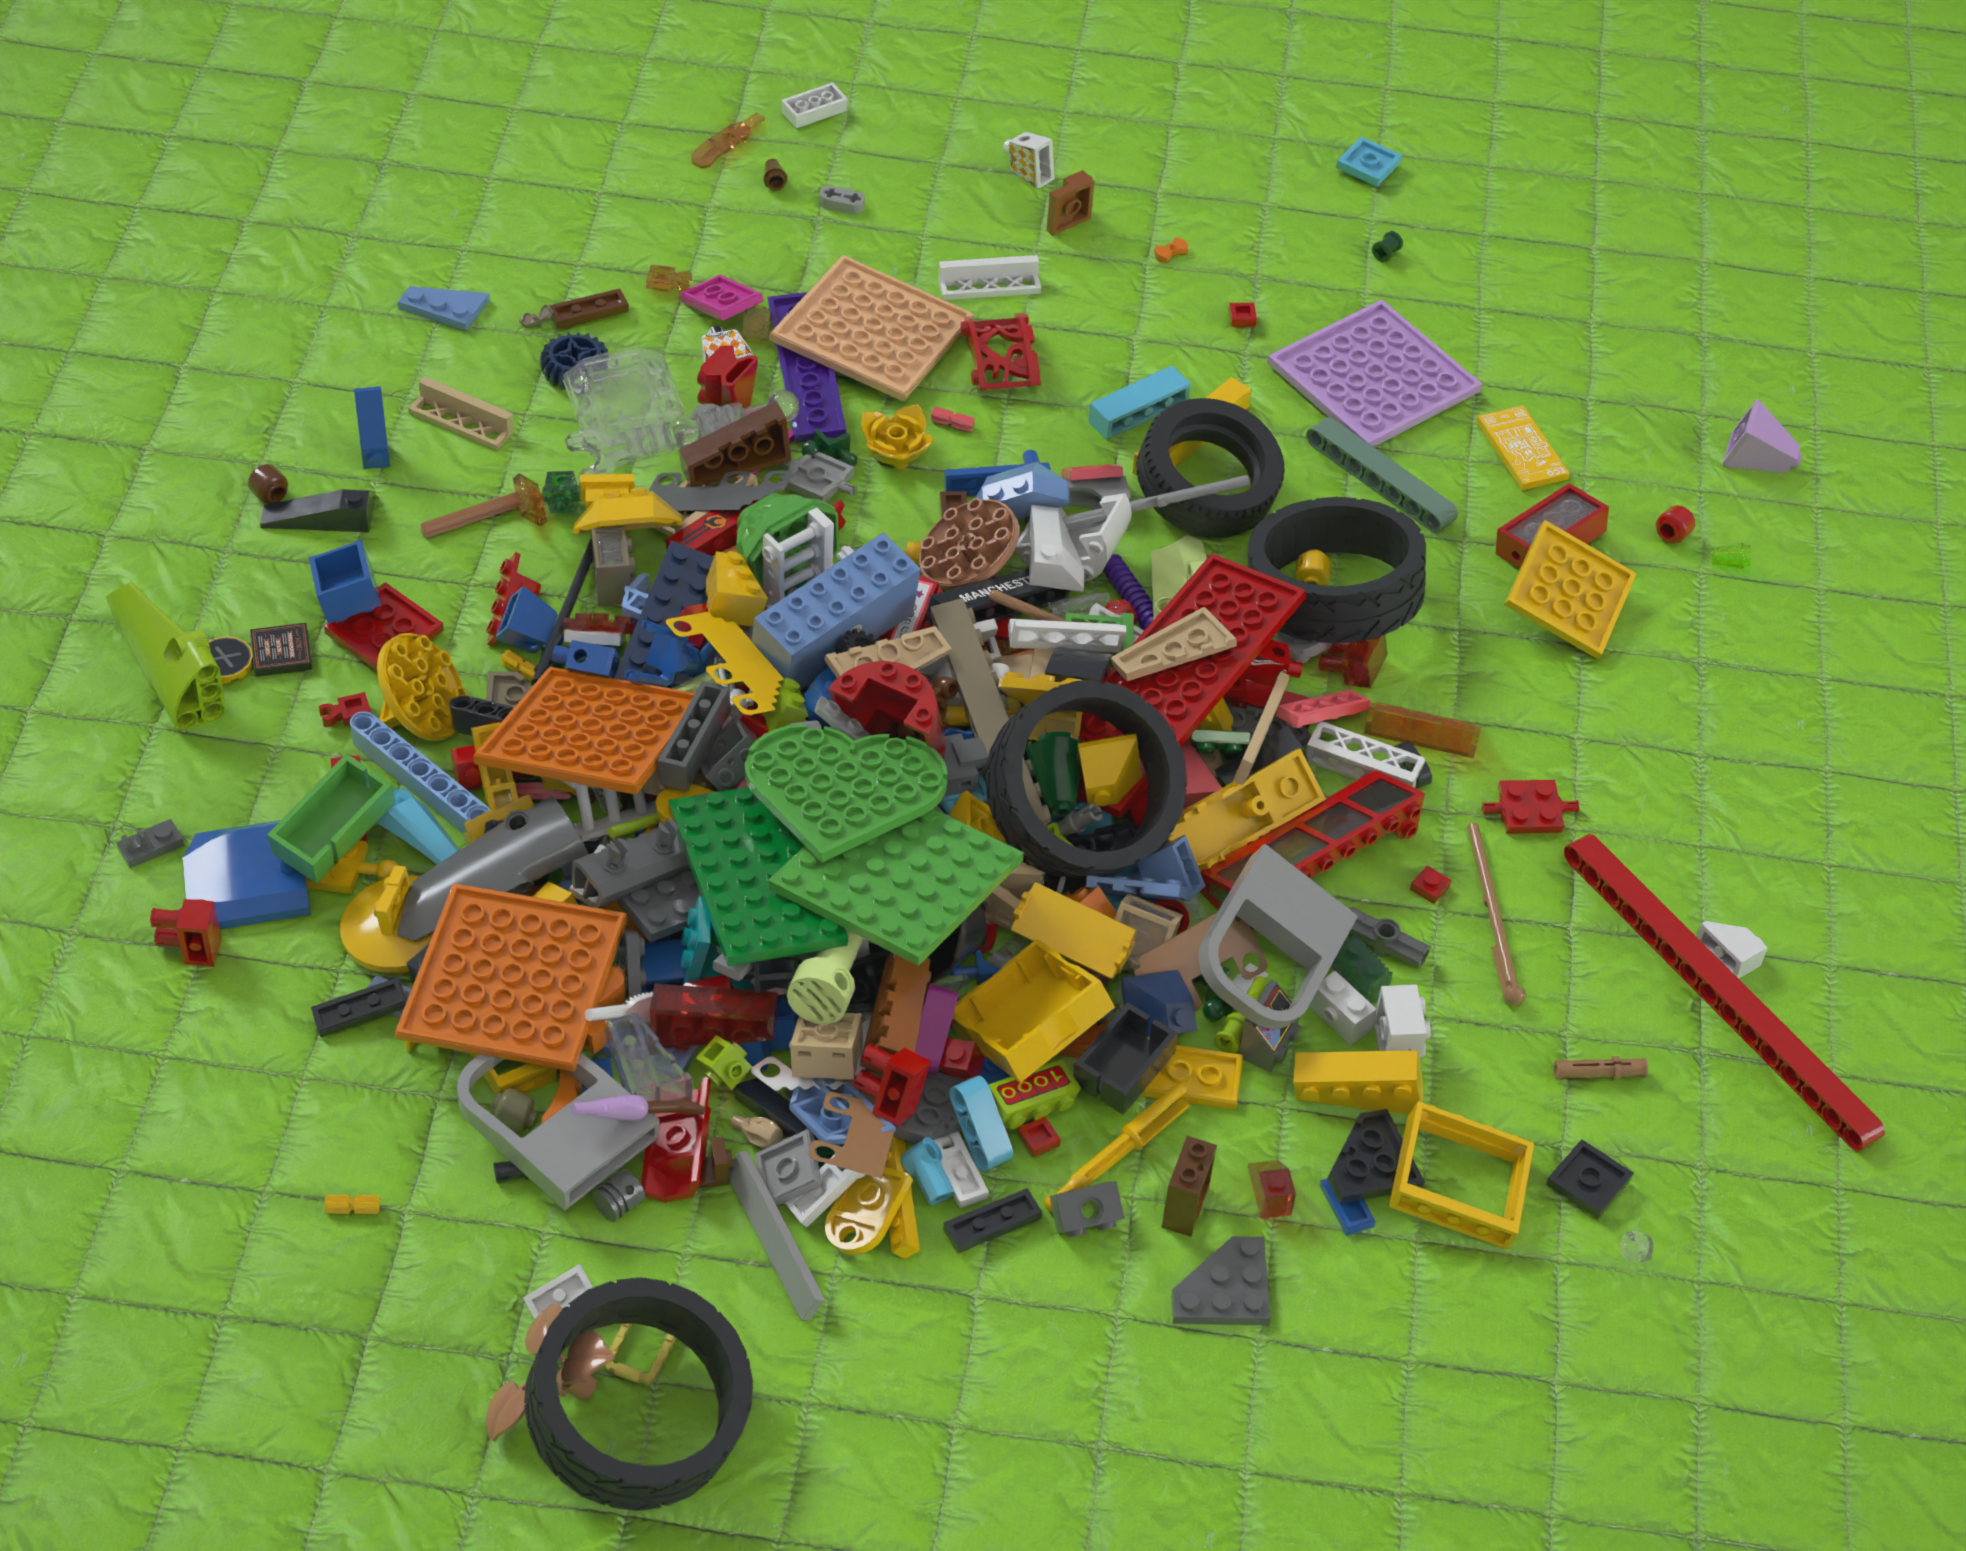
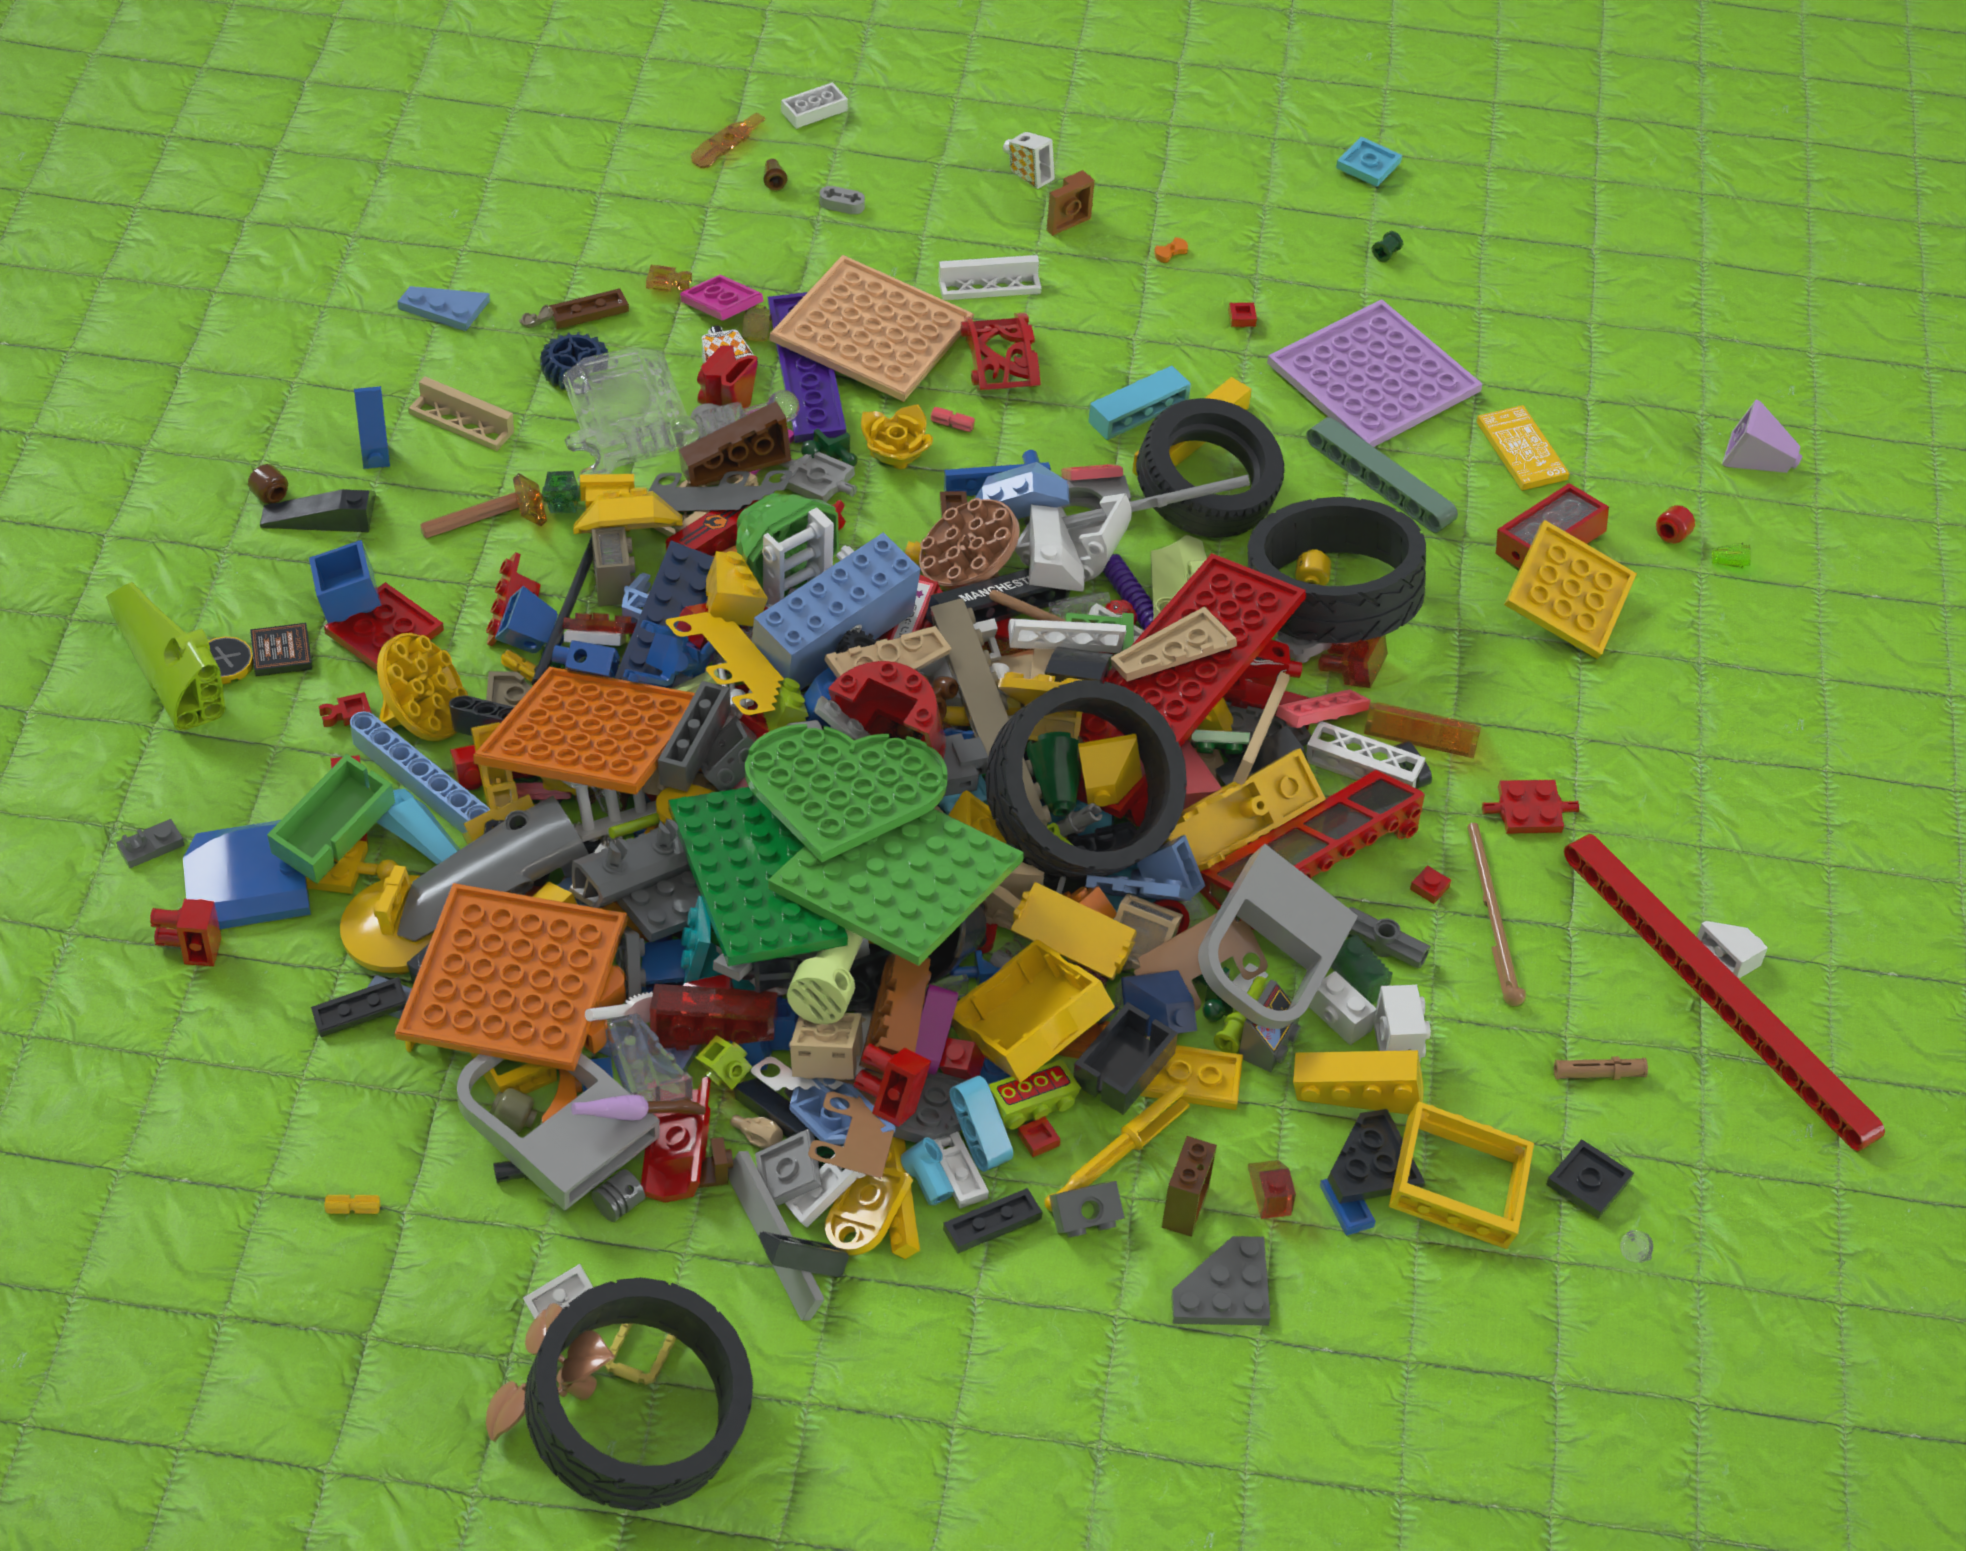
none -> black slope [758,1231,849,1277]

